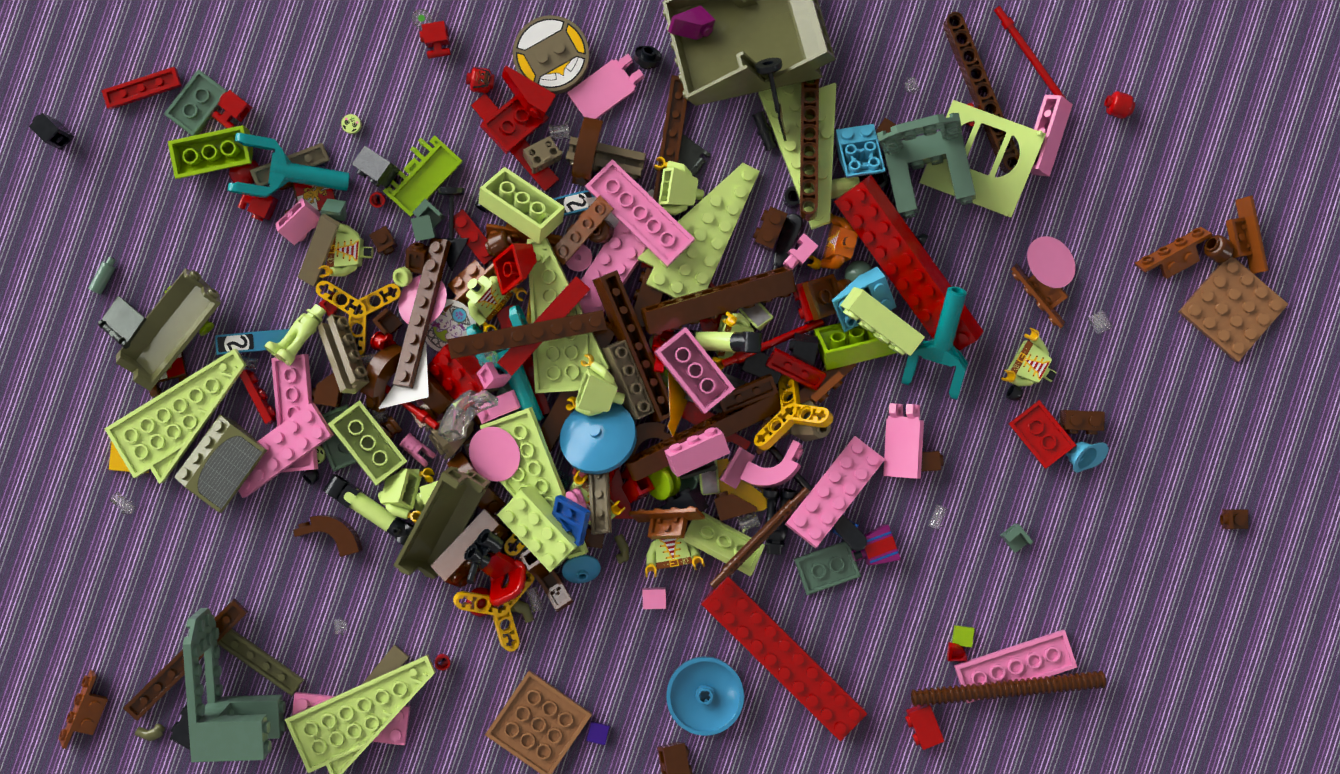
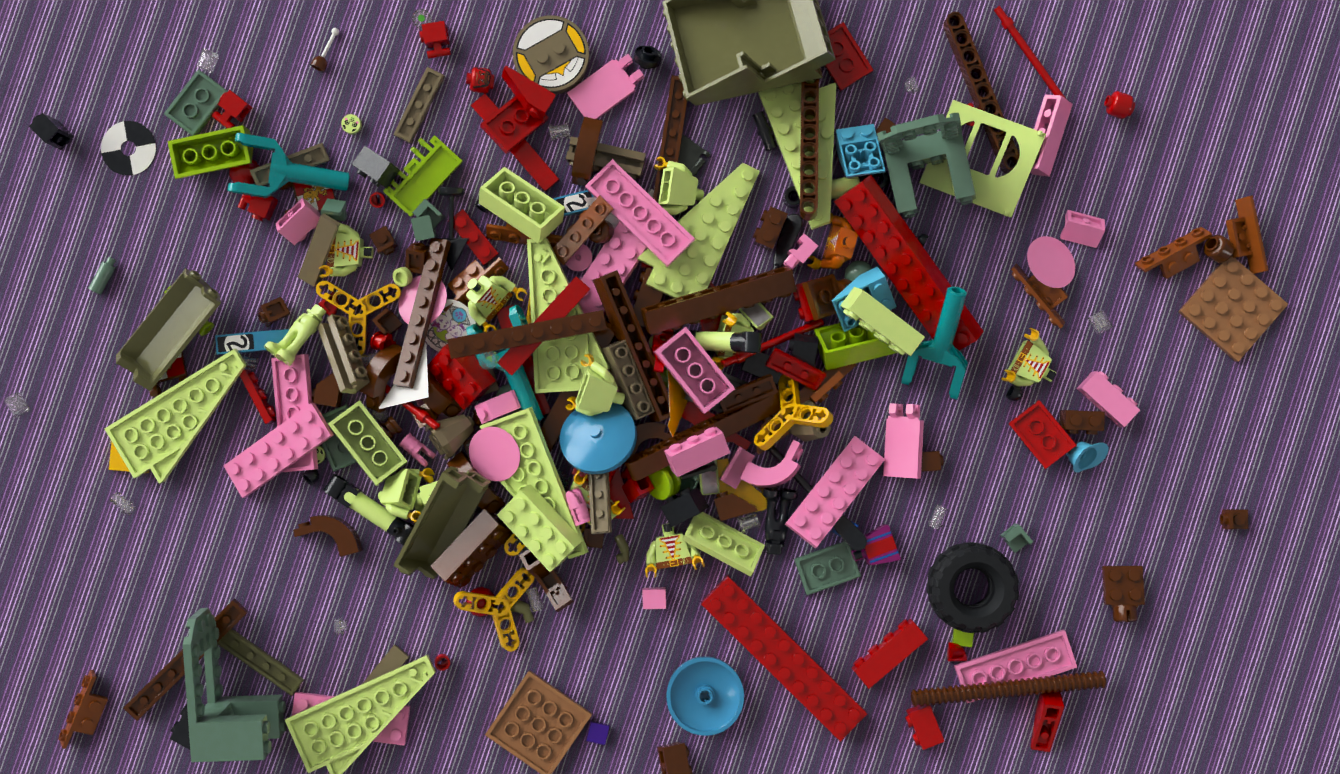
piece [98,296,147,349] -> none
red plate [101,67,182,110] -> none
olive arm [135,724,165,741] -> none
slope [175,414,267,513] -> none
clear arch [438,389,498,442] -> none
black beam [464,529,504,584] -> none
bright pink panel [477,362,511,389] -> none
red piece [481,552,527,607] -> none
reddish brown head [485,231,515,258] -> none
red slope [493,243,537,295] -> none
dark tan piece [523,136,562,174] -> none
blue wing [552,495,591,546] -> none
dark azure dish [562,555,601,583] -> none
dark orange bracket [629,506,705,540] -> none
magenta slope [668,5,715,40] -> none
reddish brown axle [709,487,810,589] -> none
black piece [755,58,787,141] -> none
none -> clear piece [4,392,30,418]
none -> sticker [101,121,156,176]
none -> clear piece [196,48,220,73]
none -> reddish brown bracket [257,297,290,327]
none -> hinge [310,28,339,72]
none -> dark tan tile [393,67,445,144]
none -> red plate [824,22,873,92]
none -> red brick [852,619,928,689]
none -> black tyre [926,542,1019,633]
none -> red slope [1030,691,1064,752]
none -> bright pink panel [1060,210,1105,248]
none -> bright pink brick [1077,371,1140,427]
none -> reddish brown plate [1102,566,1145,622]

